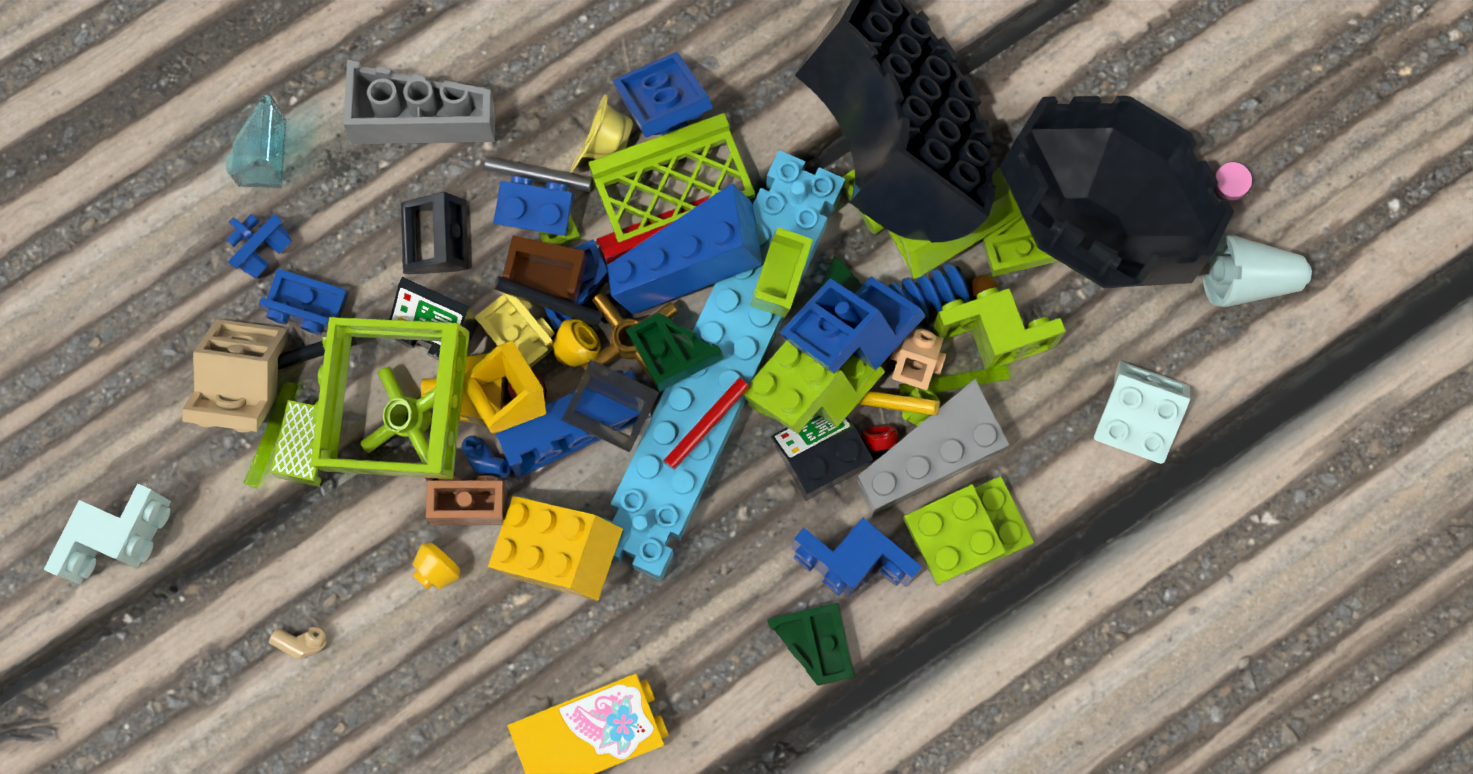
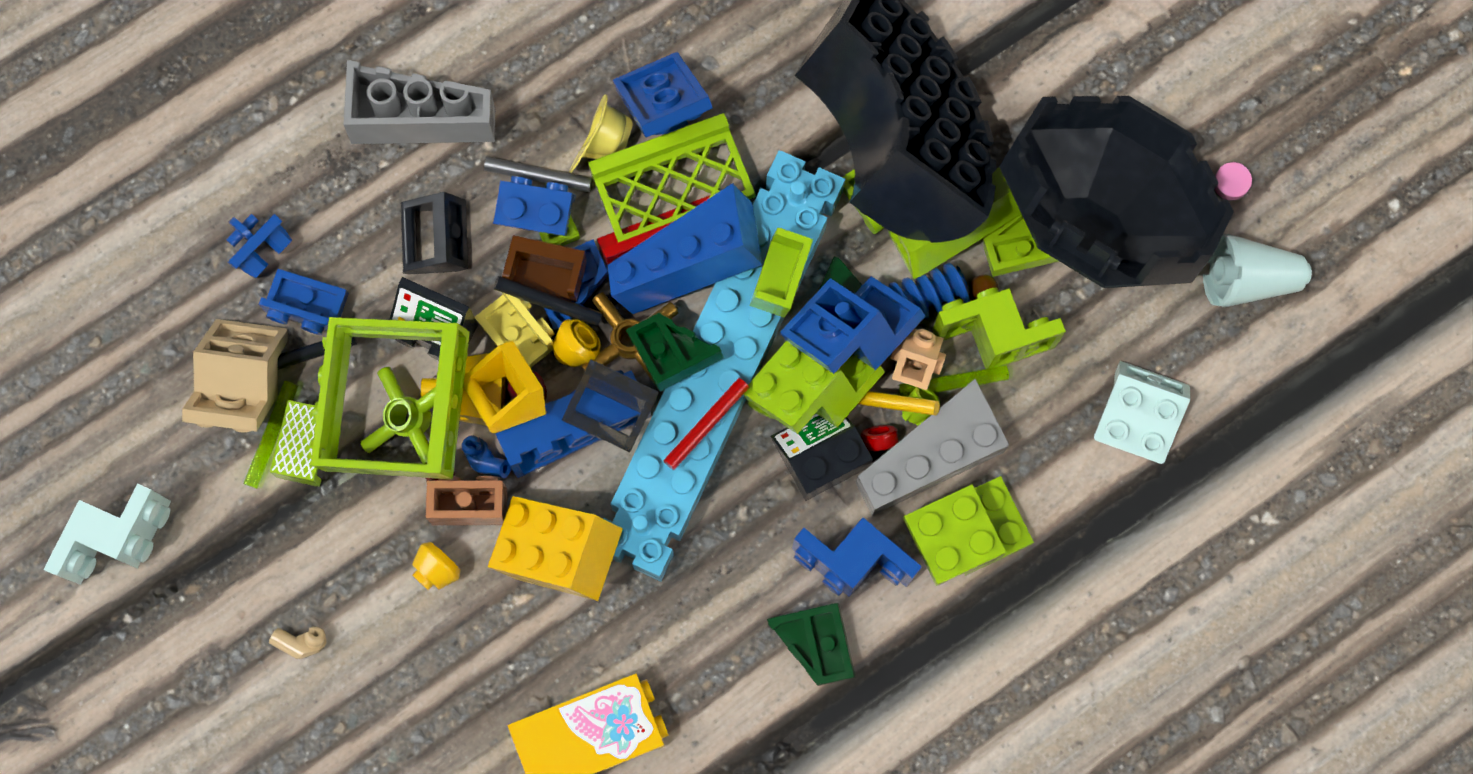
clear light blue slope [226,95,287,188] -> none

